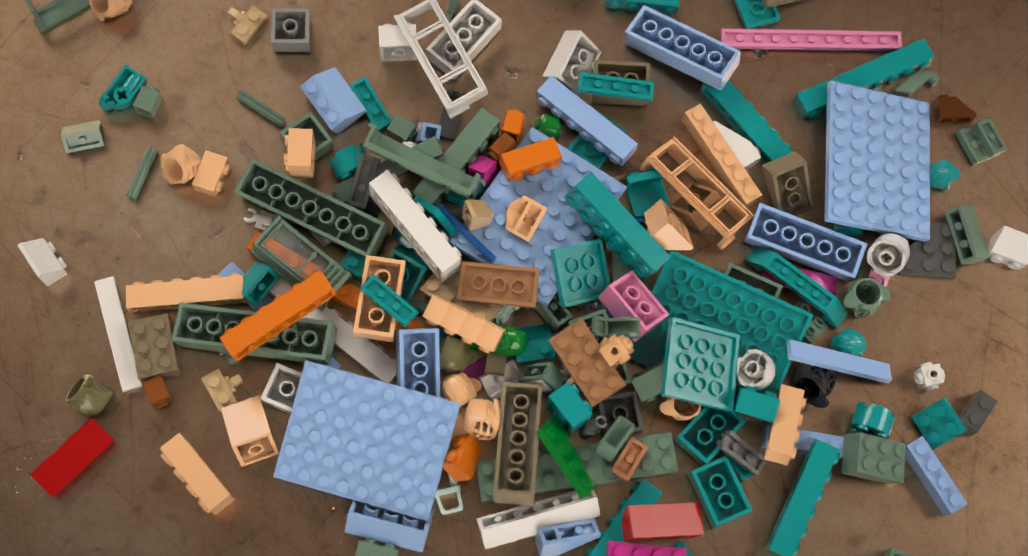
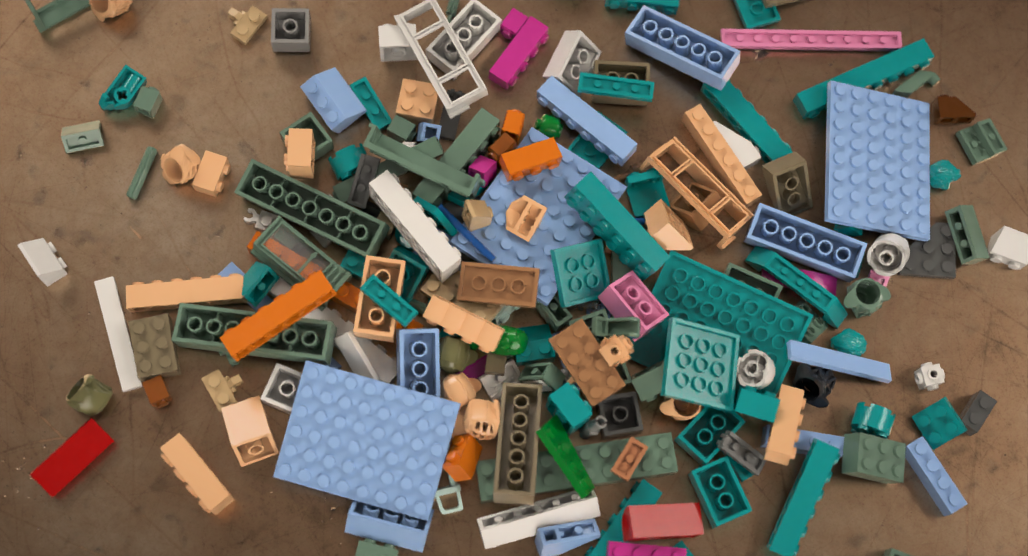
sand green axle [236,90,286,127] -> none
sand green animal [595,415,635,461] -> none
none -> white tile [334,330,381,381]
none -> light nougat brick [396,78,439,125]
none -> dark pink brick [488,16,549,90]
none -> dark pink brick [500,8,528,40]

